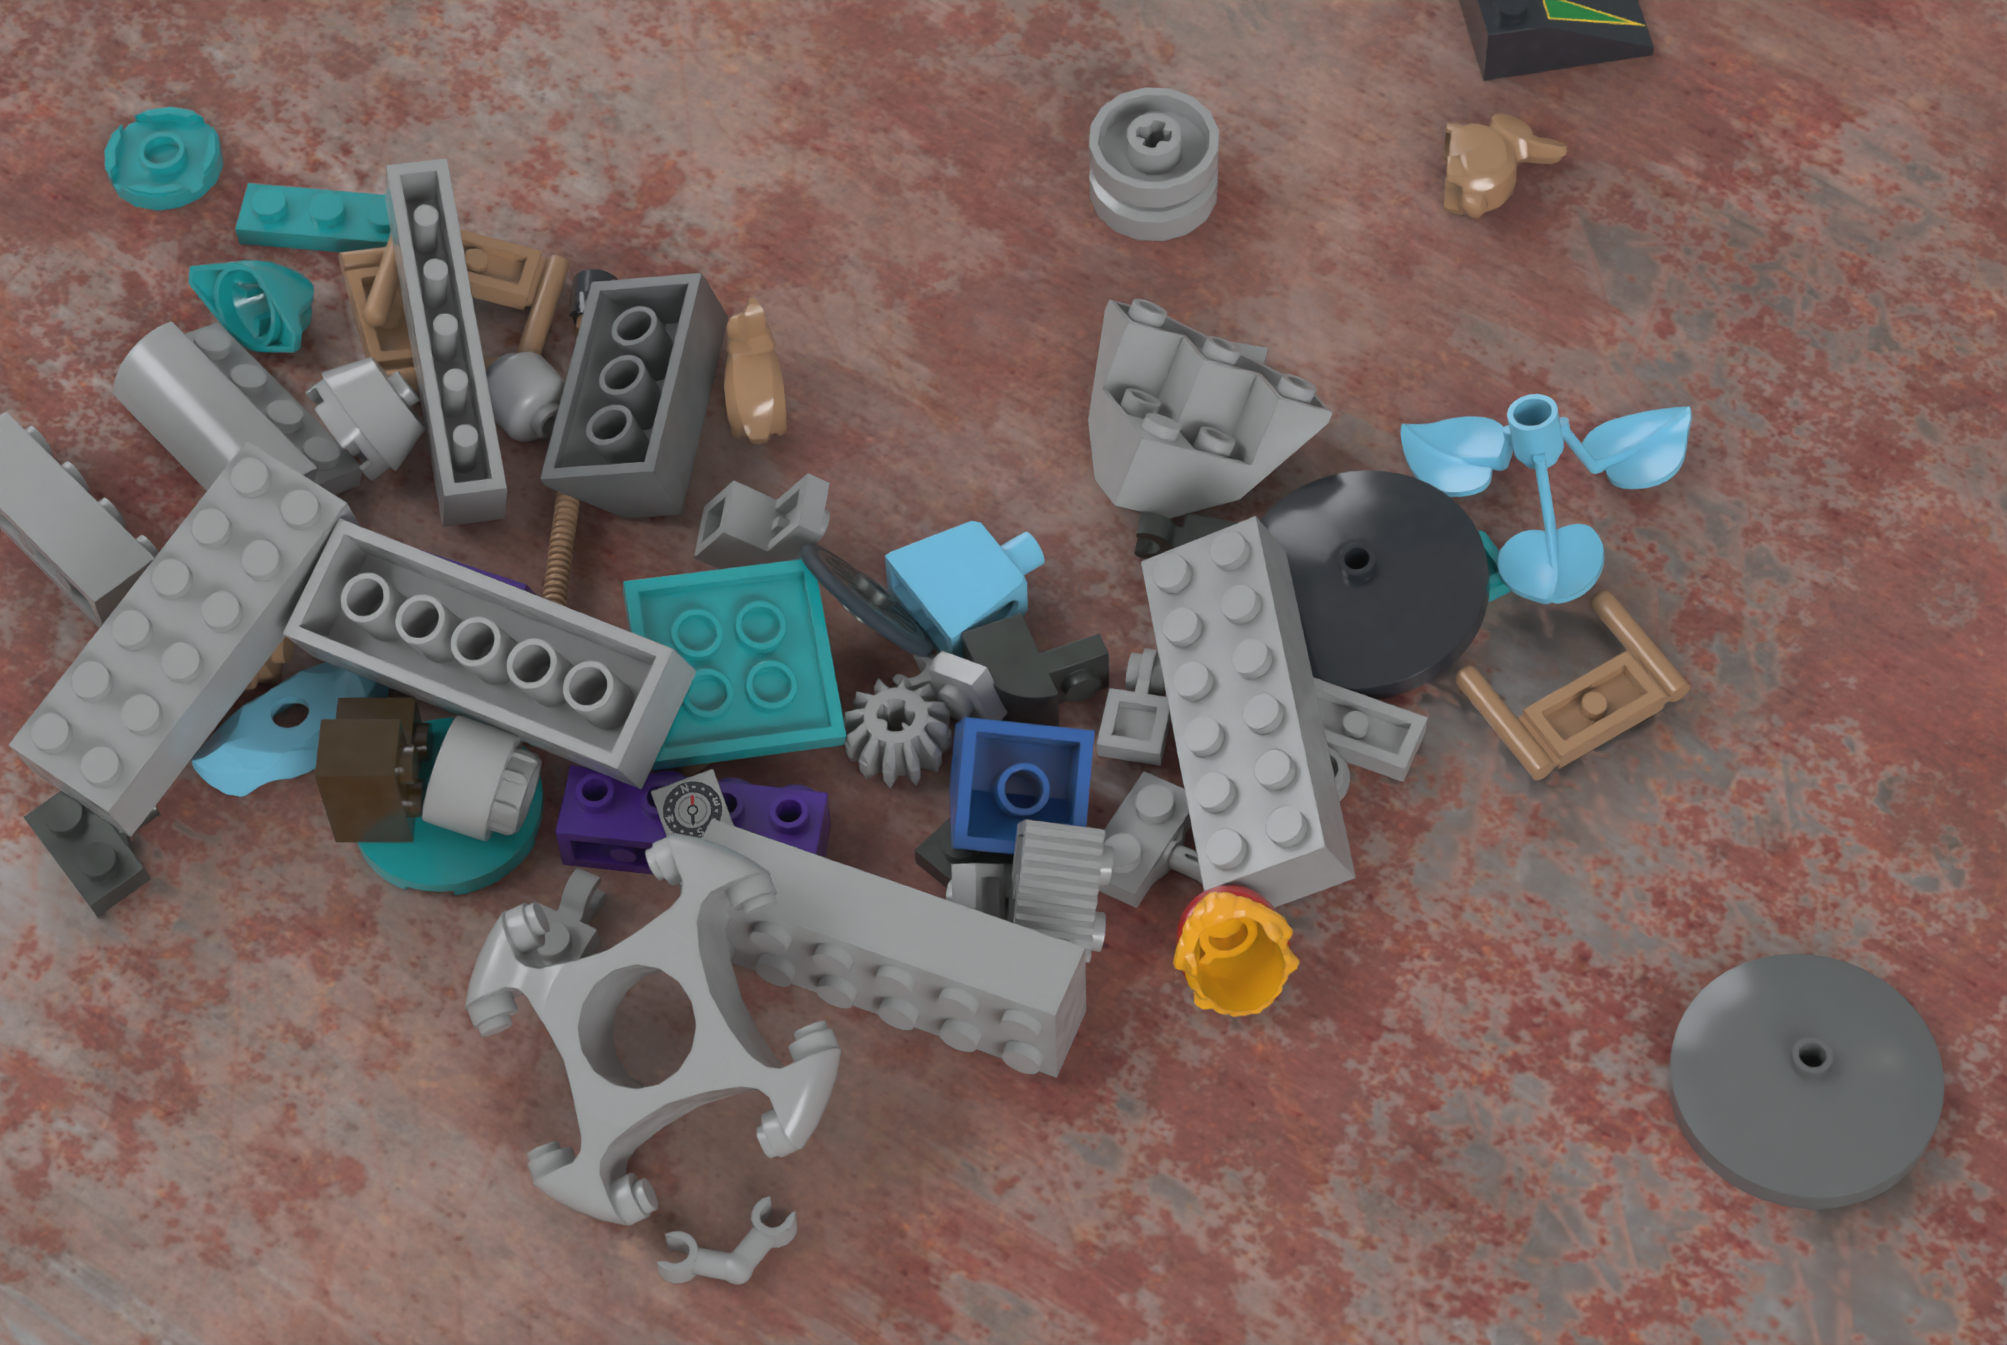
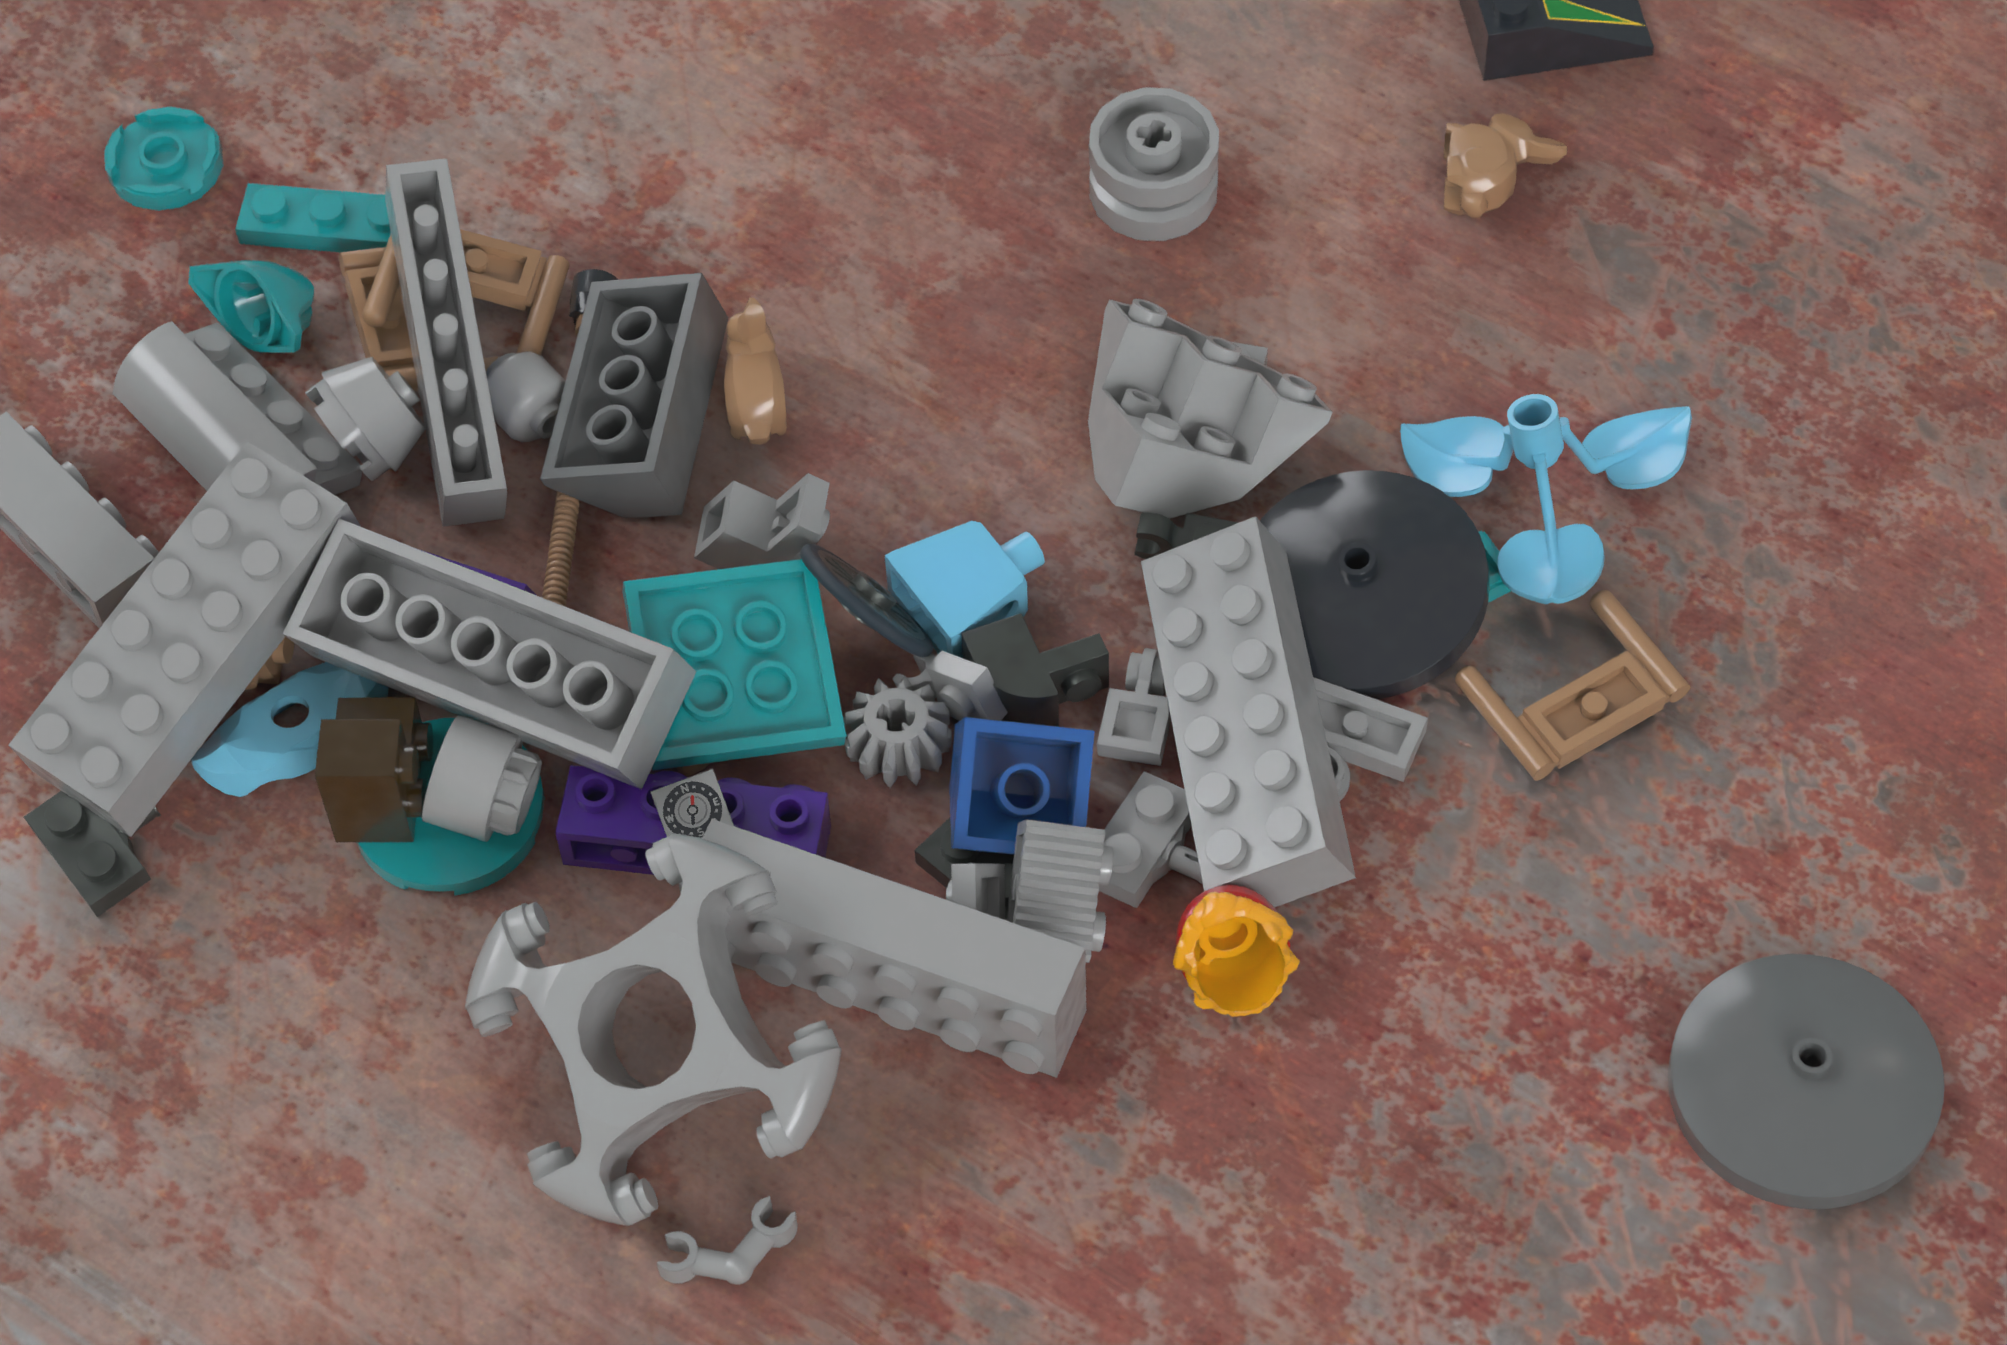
light grey plate [537,868,606,967] -> none

